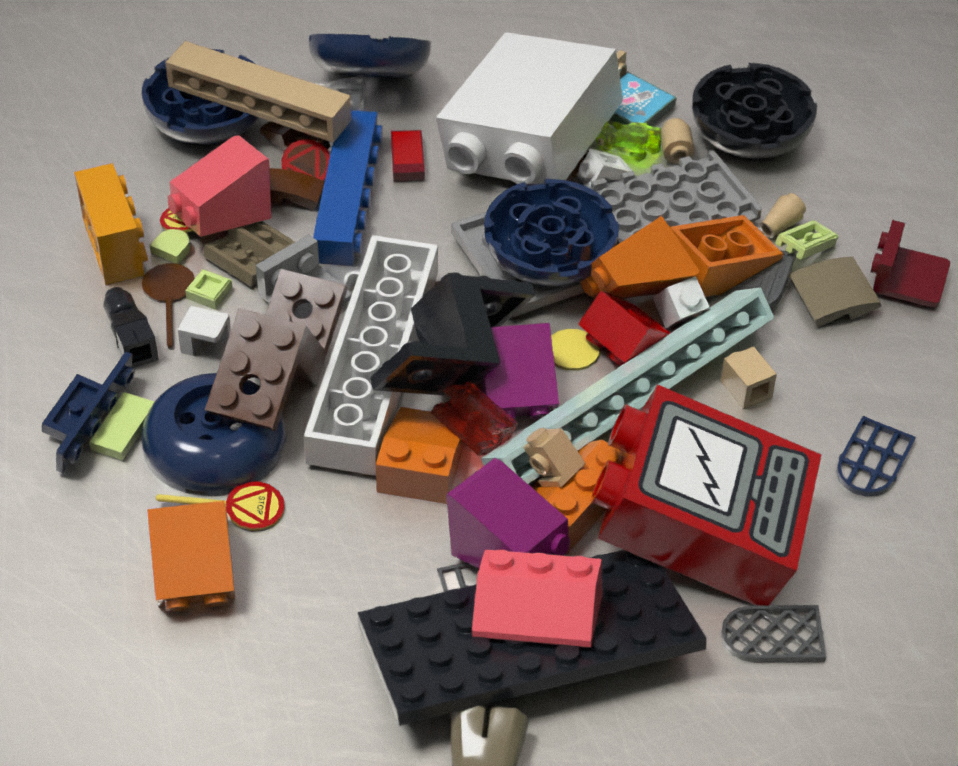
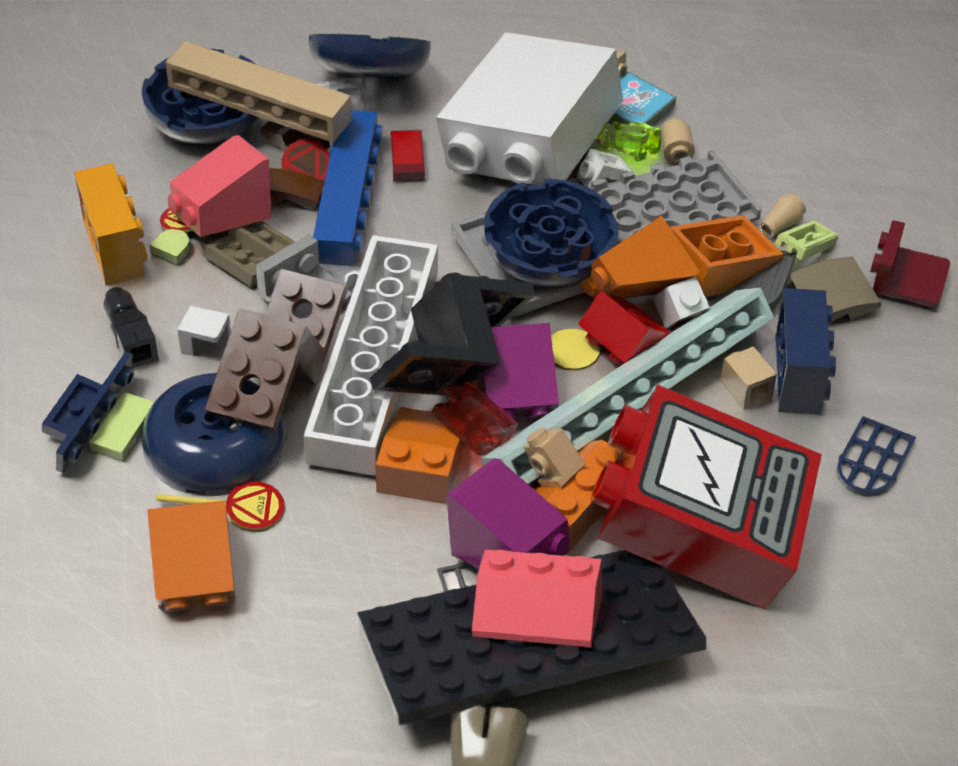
reddish brown piece [142,263,195,348] -> none
yellowish green tile [185,269,233,309] -> none
black brick [692,63,817,159] -> none
dark grey window [721,605,826,662] -> none
none -> dark blue brick [775,288,836,415]

